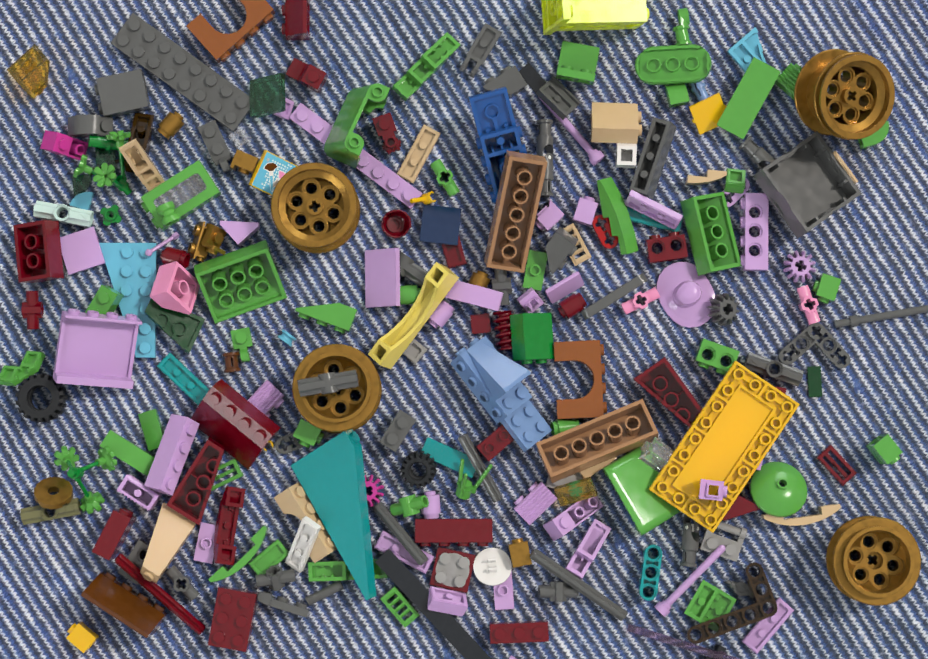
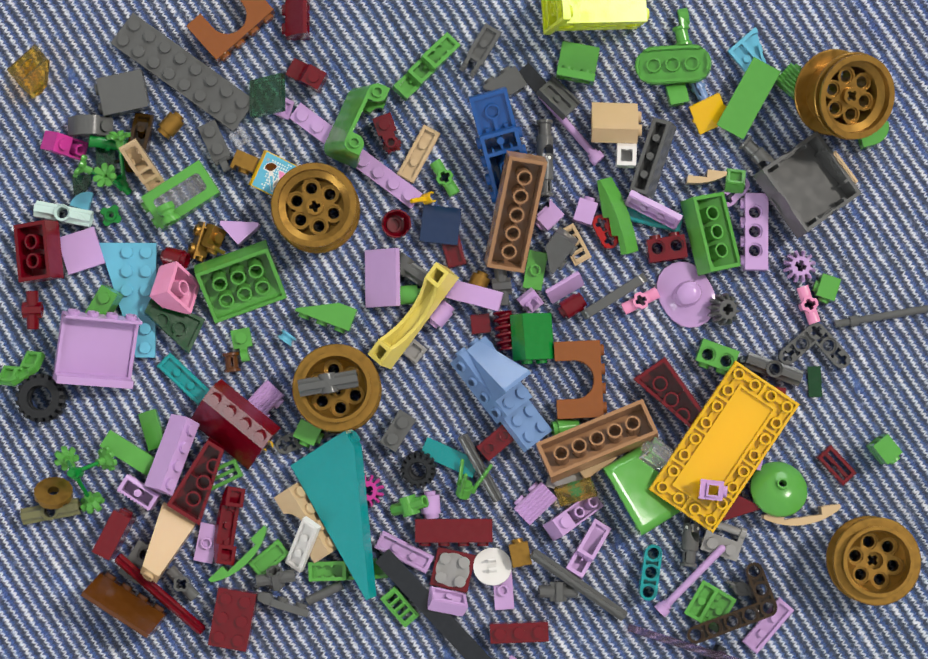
yellow brick [66,622,99,653] -> none
lavender hinge [145,232,180,256] -> none
dark grey axle [373,502,428,566] -> none

